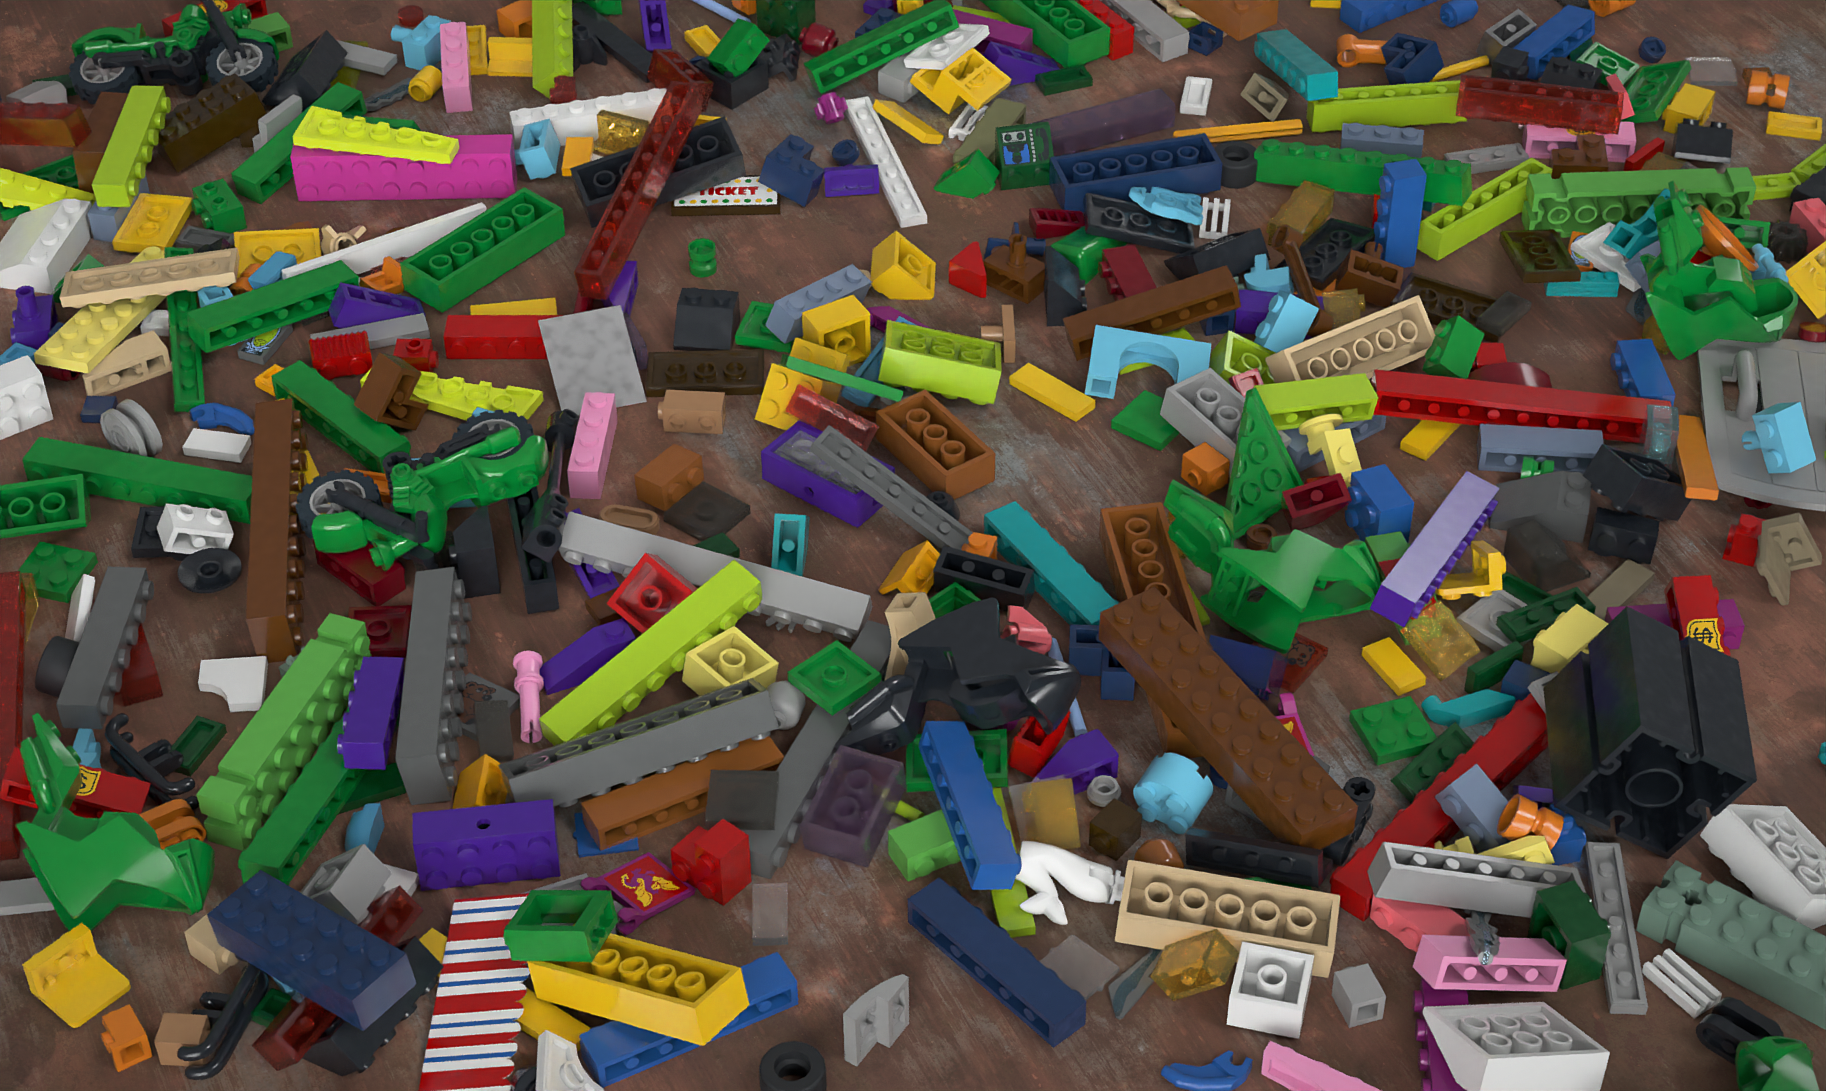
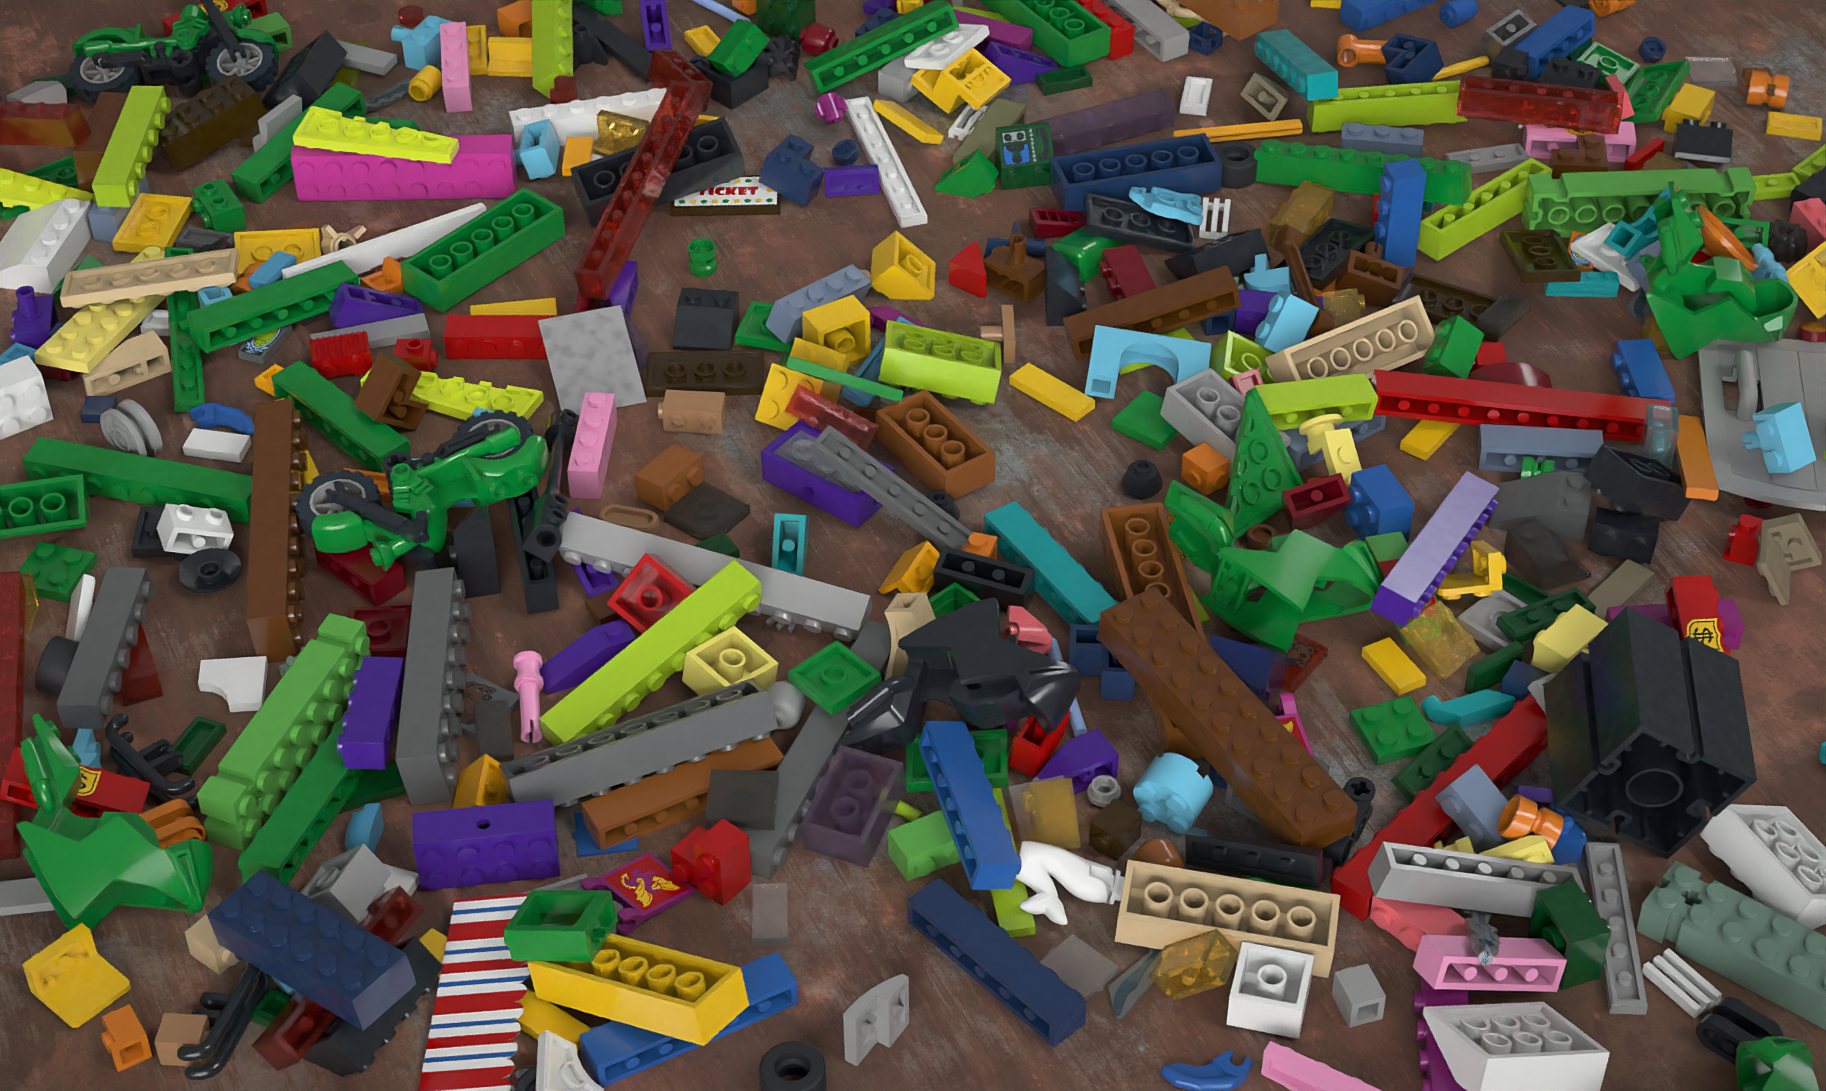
none -> black cone [1121,459,1163,499]

